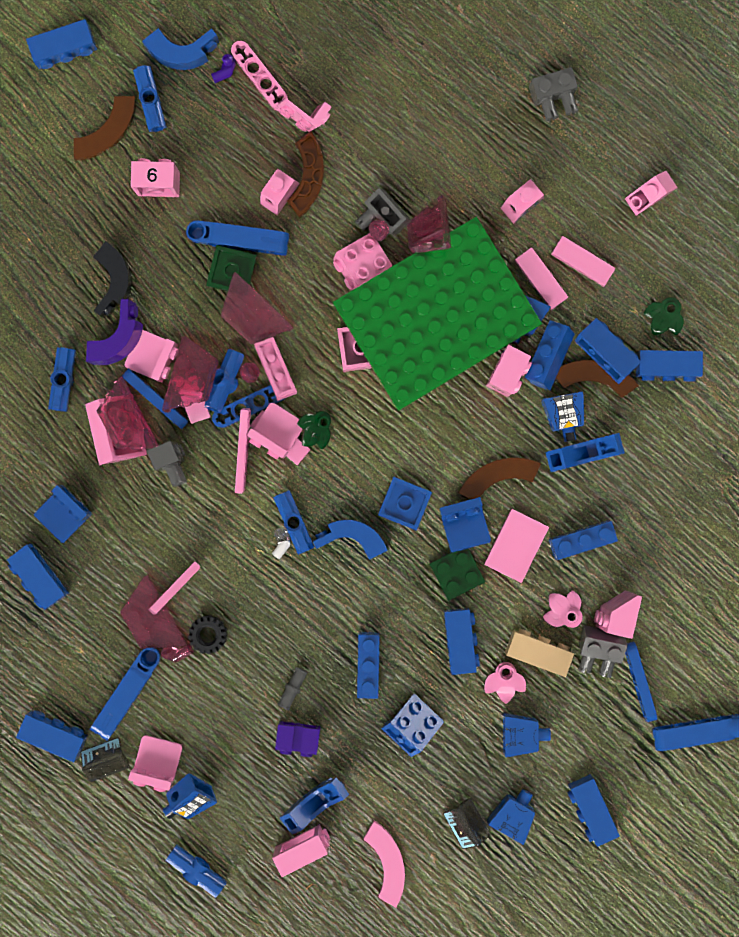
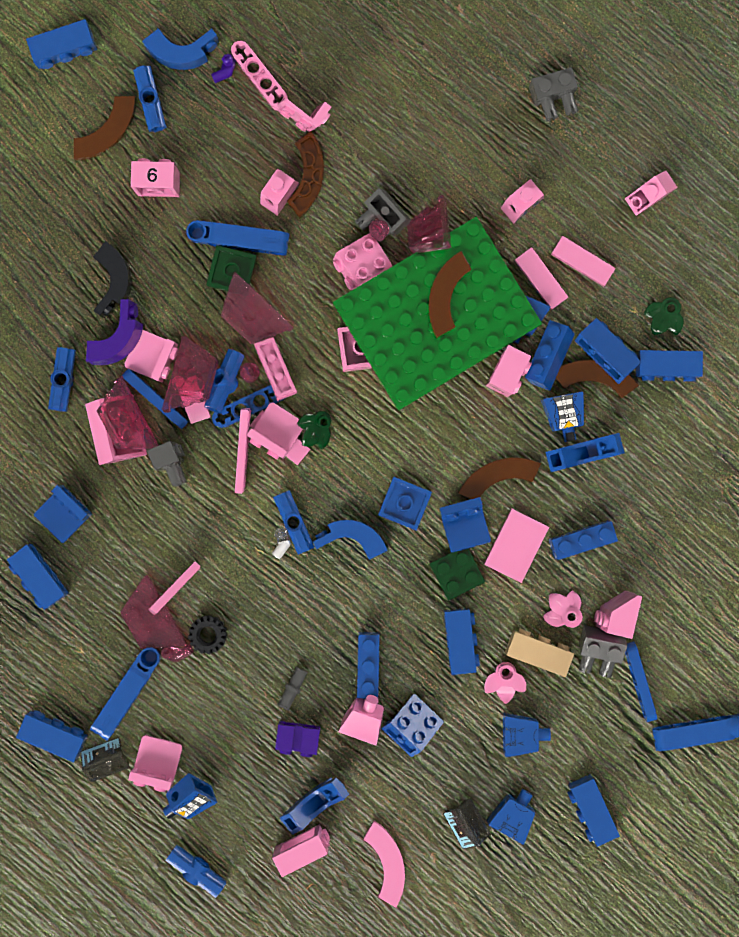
none -> bright pink torso [339,695,384,745]
none -> reddish brown tile [429,251,472,338]

